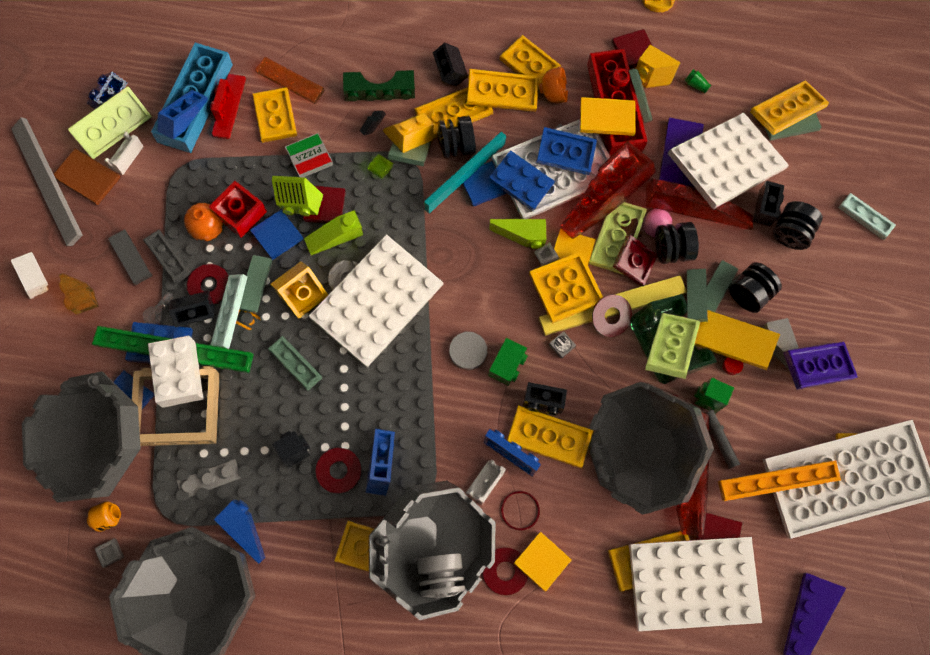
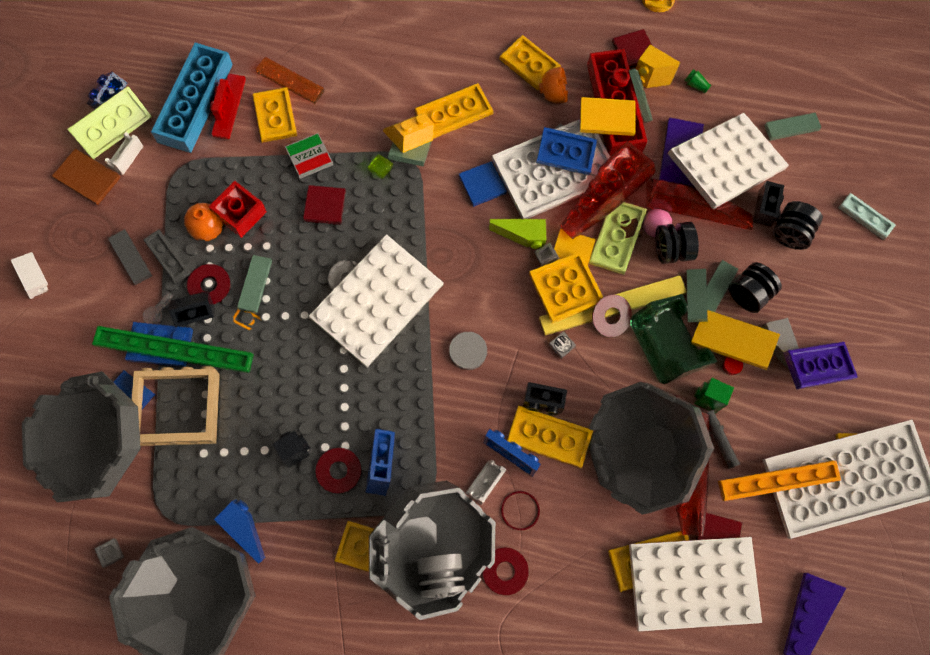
light grey tile [11,117,82,246] -> none
clear yellow slope [59,273,99,315] -> none
light orange head [87,501,121,532] -> none
white brick [148,336,203,408] -> none
blue slope [158,90,208,139] -> none
light grey plate [177,459,241,498] -> none
light aqua tile [211,274,247,349] -> none
blue tile [250,210,303,260] -> none
sand green tile [268,336,322,391] -> none
yellow slope [271,261,328,319] -> none
lime slope [272,176,323,216] -> none
lime slope [304,210,363,256] -> none
dark green arch [343,70,415,102] -> none
black slope [360,110,386,135] -> none
teal tile [424,132,506,214] -> none
black brick [433,42,468,87] -> none
black wheel [437,115,476,159] -> none
yellow tile [466,69,539,112] -> none
green brick [488,338,528,386] -> none
blue plate [489,150,555,211] -> none
yellow tile [513,532,572,592] -> none
dark red tile [613,235,658,287] -> none
yellowish green tile [645,313,700,379] -> none
yellow tile [750,80,829,135] -> none

